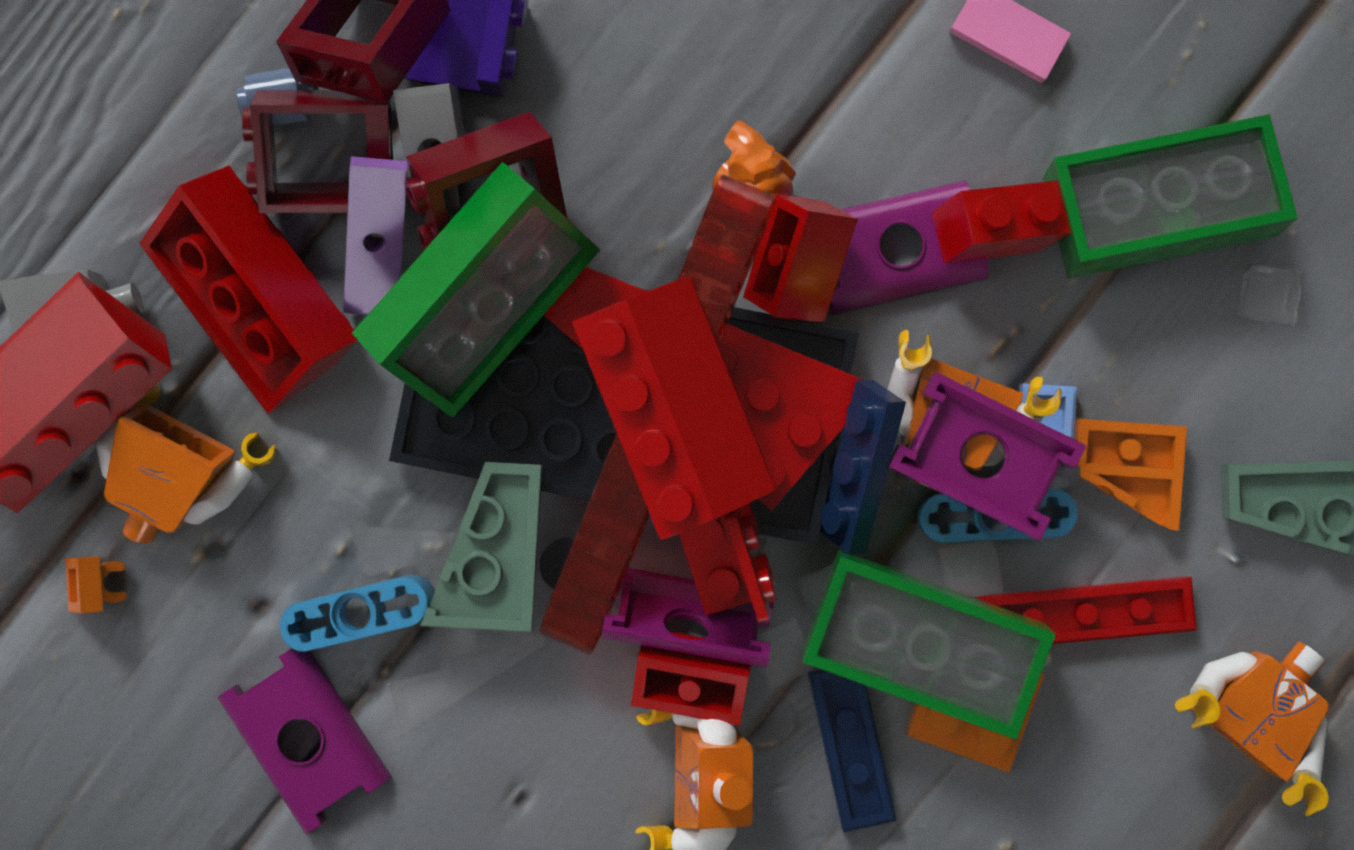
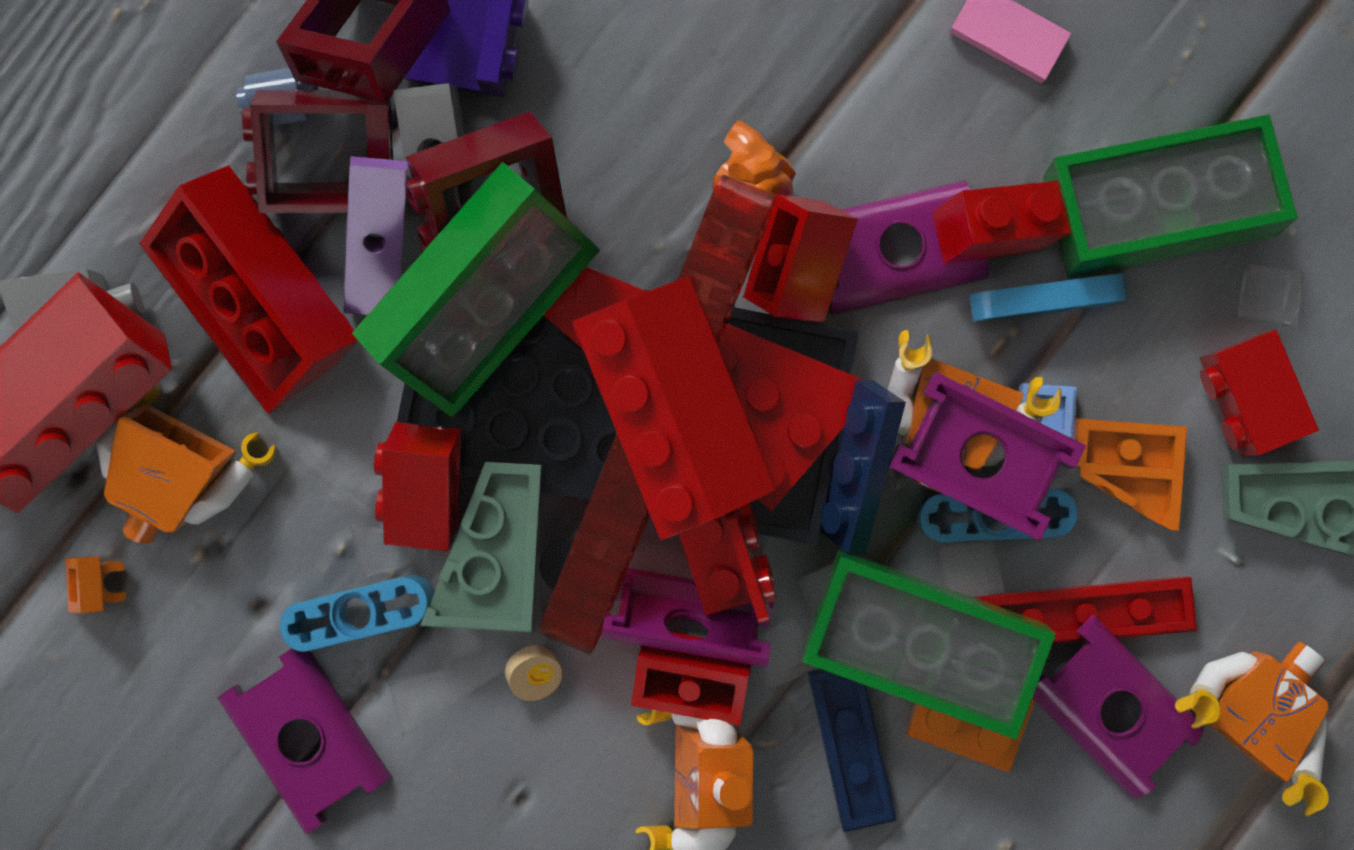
none -> red brick [374,422,461,552]
none -> tan tile [505,645,562,701]
none -> dark azure beam [969,274,1129,323]
none -> magenta piece [1032,614,1204,798]
none -> red brick [1200,329,1319,456]

